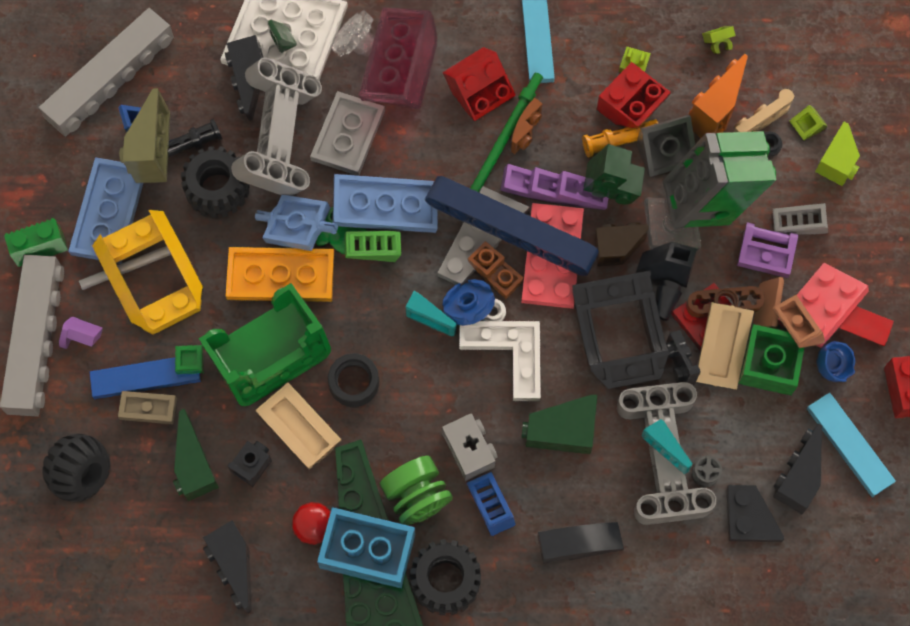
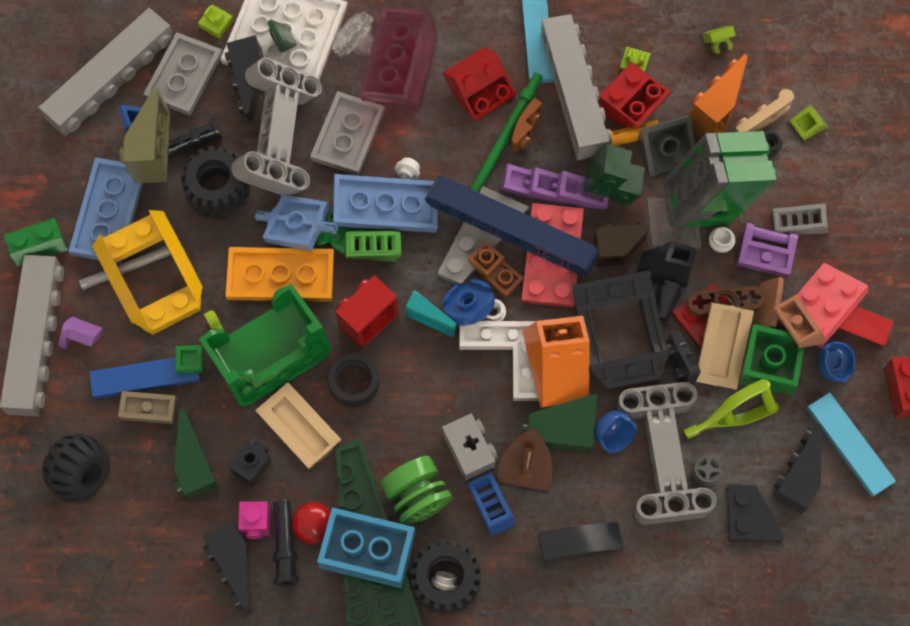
teal slope [641,419,693,474] -> none
lime slope [815,122,860,186] -> none
none -> light grey plate [143,32,223,116]
none -> lime tile [198,5,234,39]
none -> lime tile [204,310,224,330]
none -> dark pink brick [238,501,271,539]
none -> black pin [273,500,299,586]
none -> red brick [335,275,399,349]
none -> white plate [395,158,420,180]
none -> white plate [430,571,459,593]
none -> reddish brown shield [496,427,553,492]
none -> orange slope [522,316,590,408]
none -> light grey brick [540,14,612,160]
none -> blue hair [594,410,637,453]
none -> lime piece [684,379,779,440]
none -> white plate [709,227,735,253]

